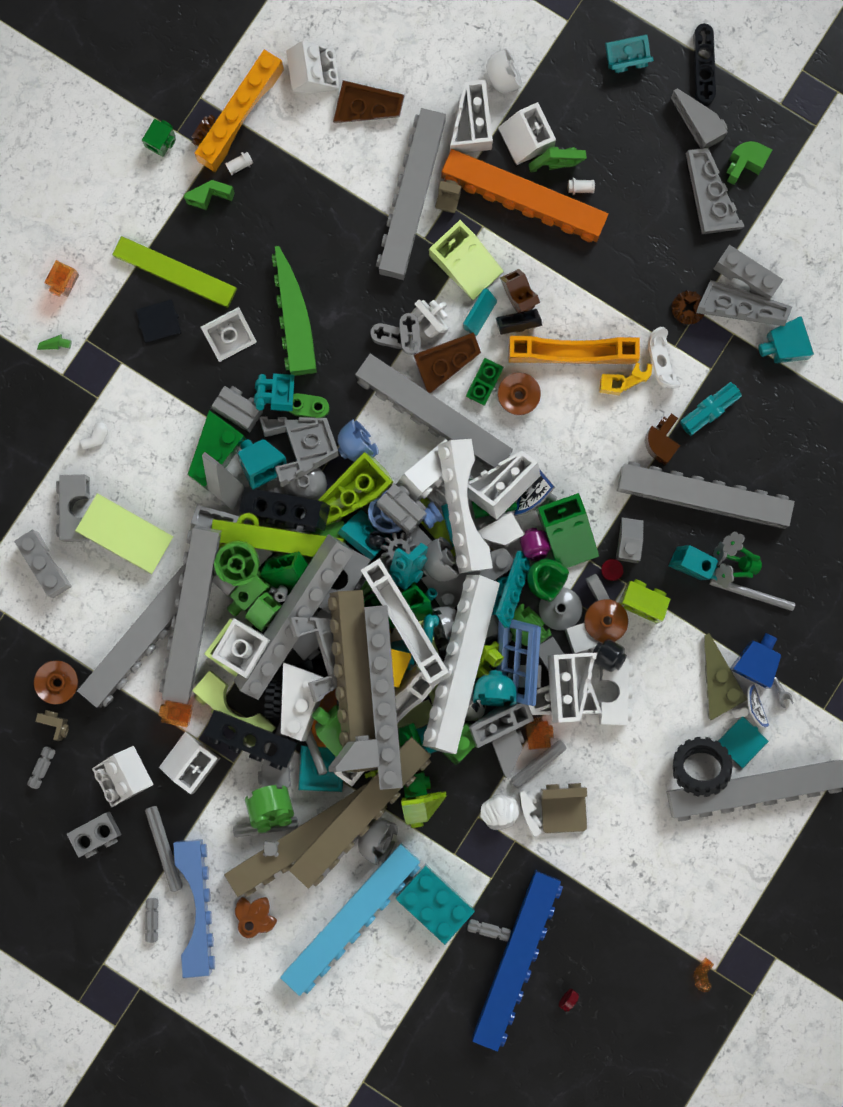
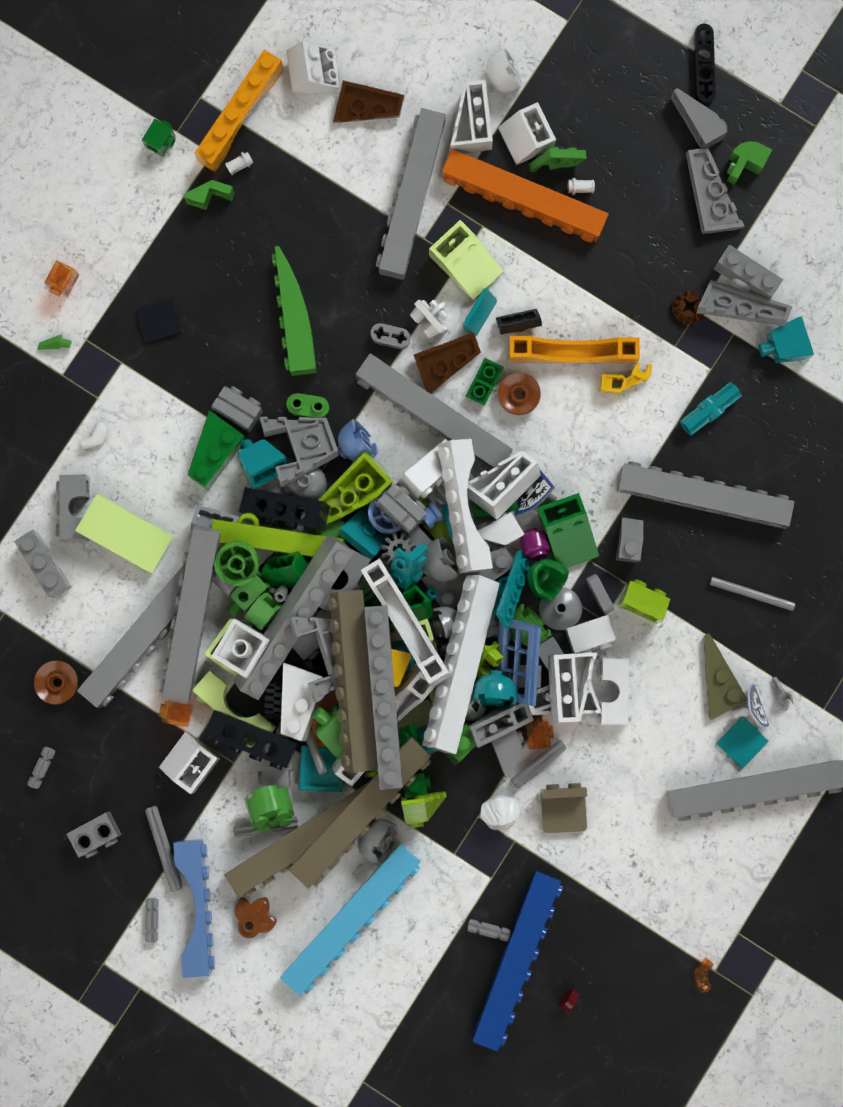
dark tan bracket [35,710,69,741] -> none
white slope [92,746,153,808] -> none
lime tile [112,236,237,308] -> none
reddish brown gear [191,114,215,145] -> none
white slope [201,307,257,362] -> none
light grey slope [202,452,245,509] -> none
teal plate [254,373,295,411] -> none
light grey piece [263,841,279,857] -> none
light grey slope [329,735,380,772] -> none
black hinge [366,531,385,550] -> none
teal brick [396,863,475,945] -> none
light grey beam [399,313,421,355] -> none
teal arm [423,614,439,643] -> none
dark tan bracket [435,180,461,213] -> none
reddish brown brick [500,269,540,313] -> none
white slope [519,790,542,837] -> none
dark orange dish [584,599,628,643] -> none
black head [593,639,627,672] -> none
dark red tile [601,559,623,581] -> none
teal bracket [605,34,653,73] -> none
reddish brown brick [645,413,680,466] -> none
white piece [648,327,681,389] -> none
teal torso [669,545,719,581] -> none
black tyre [673,737,733,797] -> none
plant [713,532,762,589] -> none
blue torso [730,633,781,689] -> none

